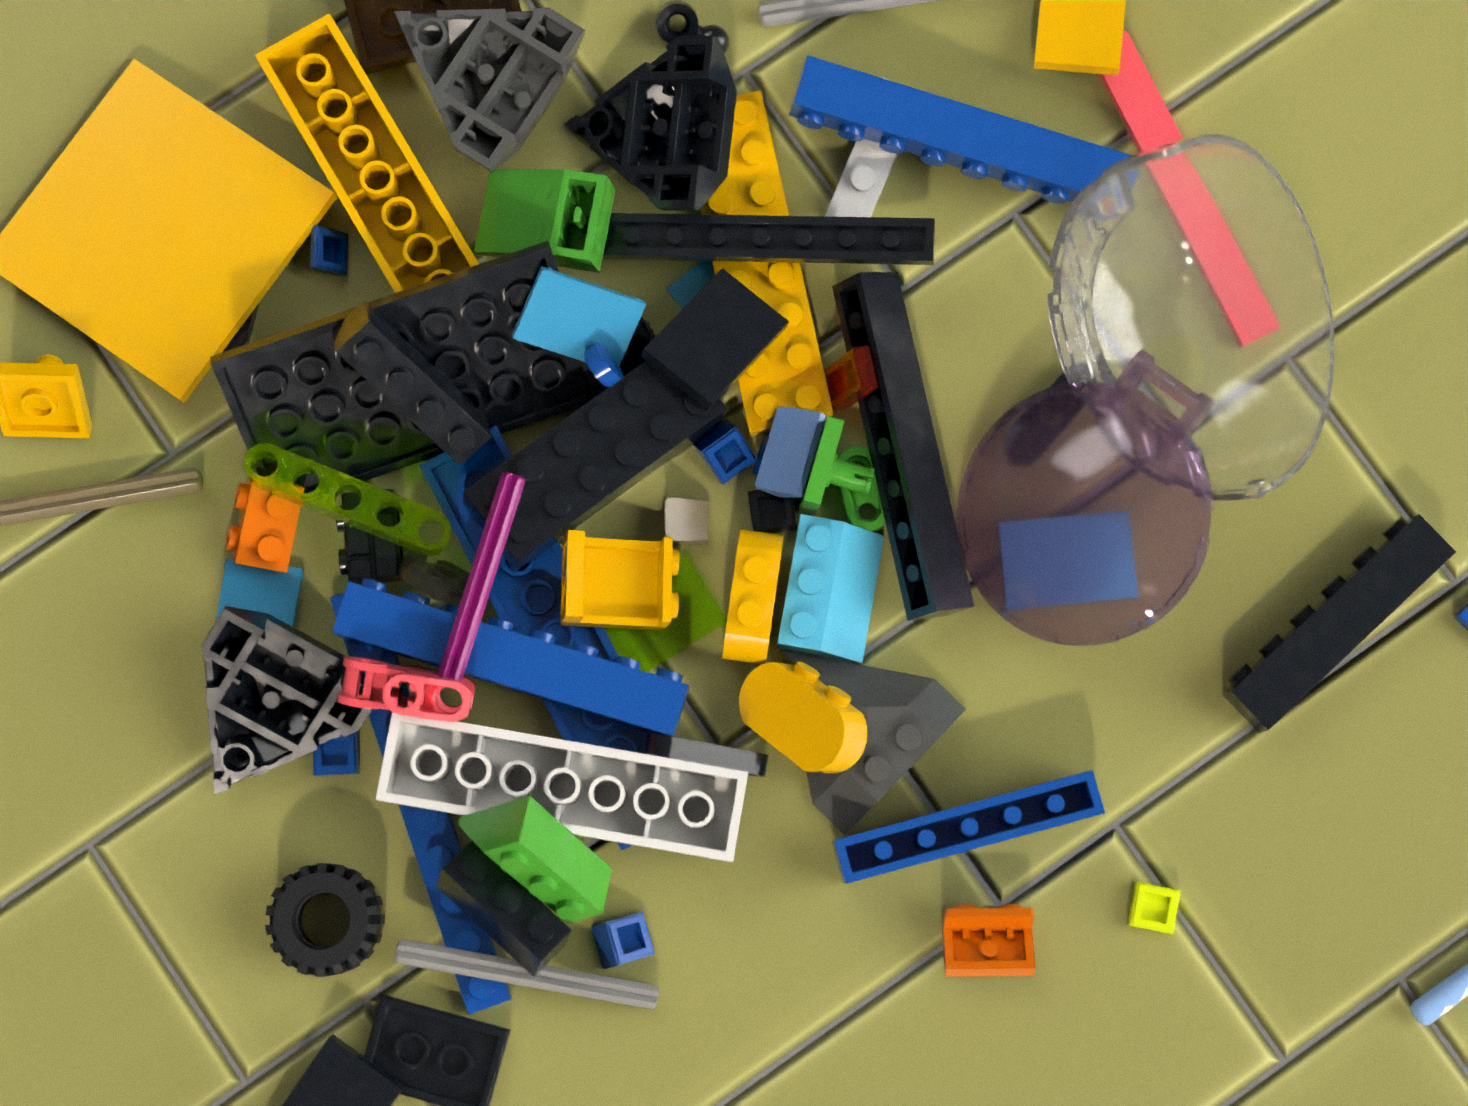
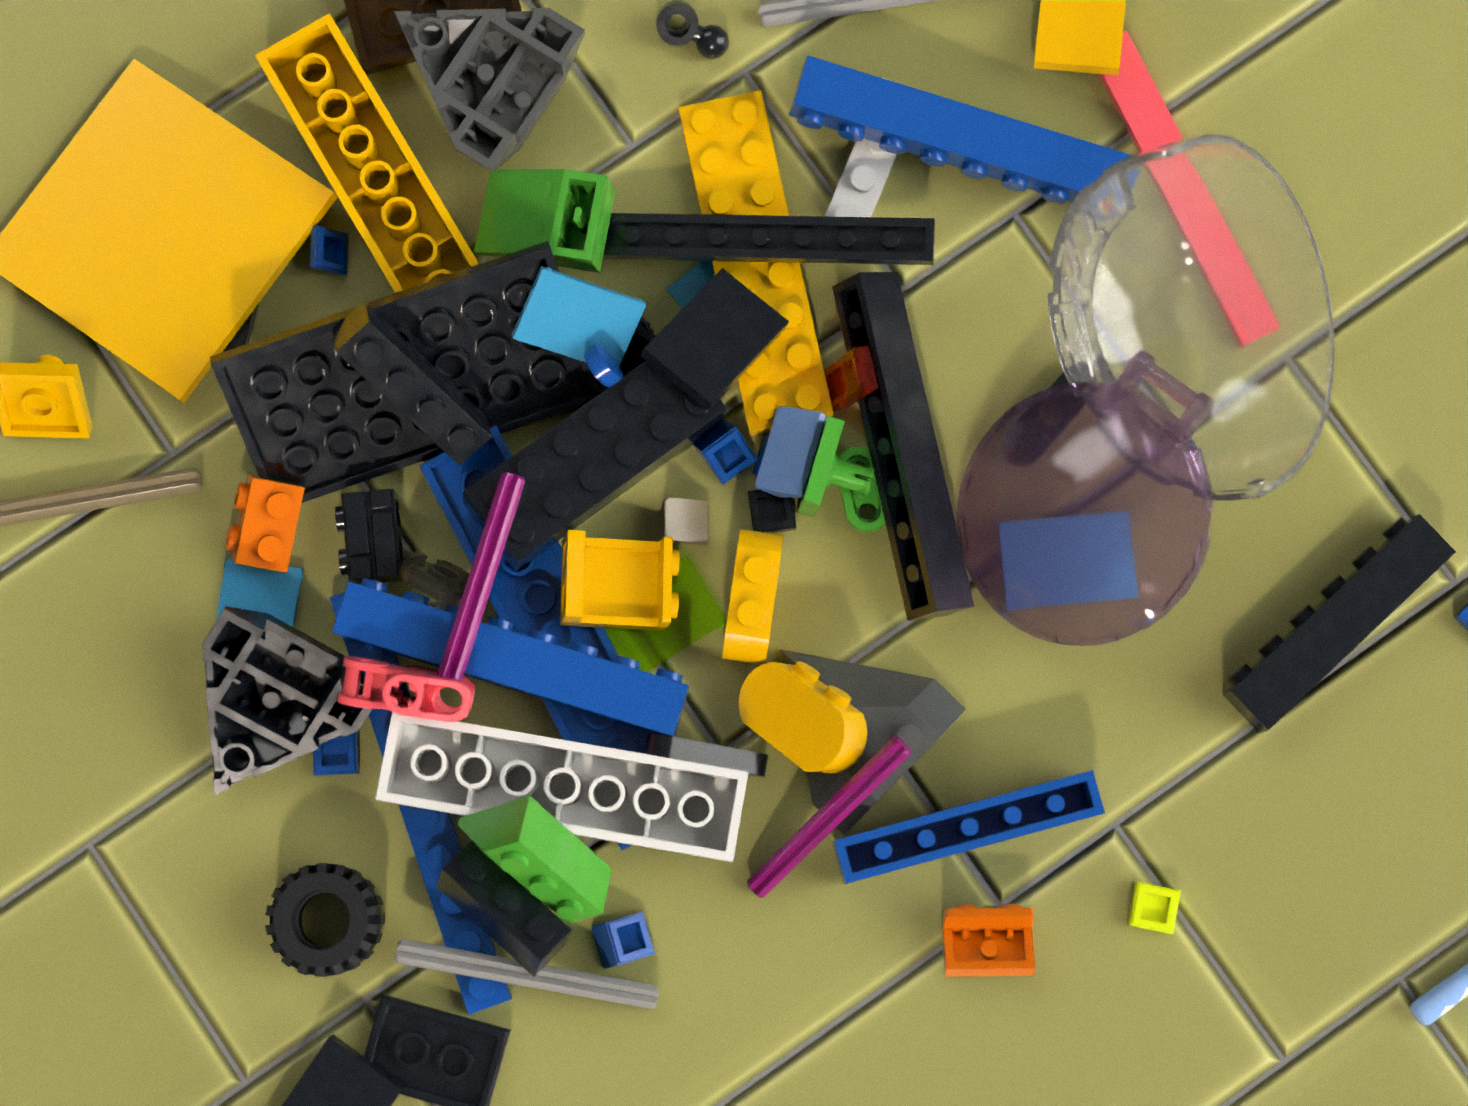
clear neon green beam [244,443,451,556] -> none
black wedge [564,35,737,211] -> none
medium azure slope [776,514,884,664] -> none
none -> magenta axle [747,736,911,898]

